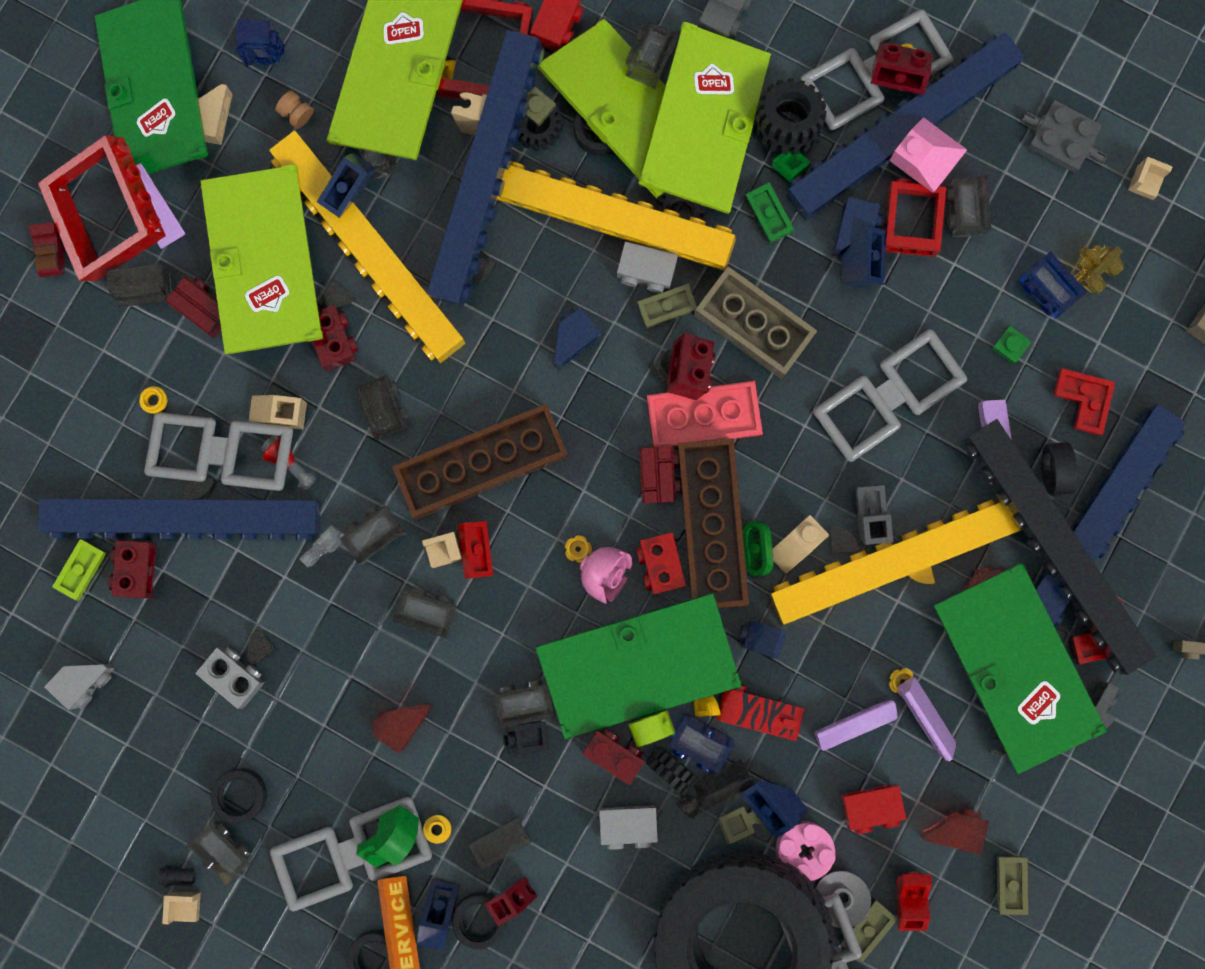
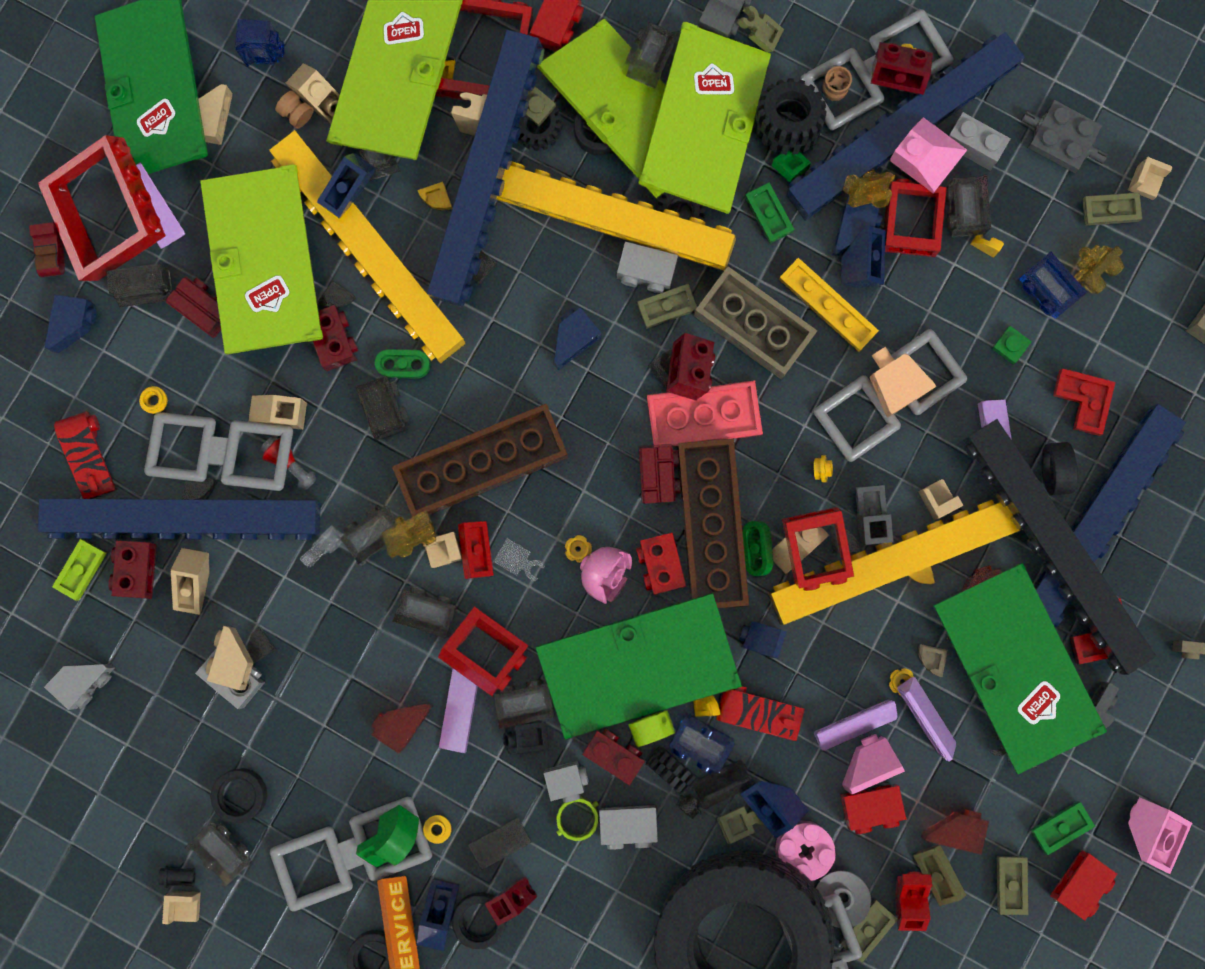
none -> dark blue slope [44,294,97,353]
none -> red door [54,411,116,499]
none -> tan slope [171,548,209,615]
none -> tan slope [206,626,254,690]
none -> tan slope [286,63,340,125]
none -> green plate [375,349,431,379]
none -> clear yellow hips [382,510,436,558]
none -> yellow tile [418,182,452,210]
none -> red window [438,606,529,696]
none -> lavender slope [439,669,478,753]
none -> clear plate [493,538,545,582]
none -> light grey brick [544,761,589,803]
none -> lime piece [556,796,599,841]
none -> olive plate [737,6,784,53]
none -> yellow plate [779,258,879,352]
none -> red window [782,507,854,591]
none -> yellow plate [814,455,833,483]
none -> medium nougat wheel [822,66,852,101]
none -> bright pink slope [842,734,905,794]
none -> clear yellow hips [843,170,895,208]
none -> light nougat torso [870,347,936,418]
none -> olive plate [913,844,966,906]
none -> tan panel [918,479,963,520]
none -> dark tan tile [918,644,948,677]
none -> light grey brick [948,112,1011,171]
none -> yellow tile [970,235,1004,258]
none -> green plate [1030,801,1096,855]
none -> red brick [1050,850,1117,921]
none -> olive plate [1082,193,1142,226]
none -> bright pink slope [1128,797,1192,874]

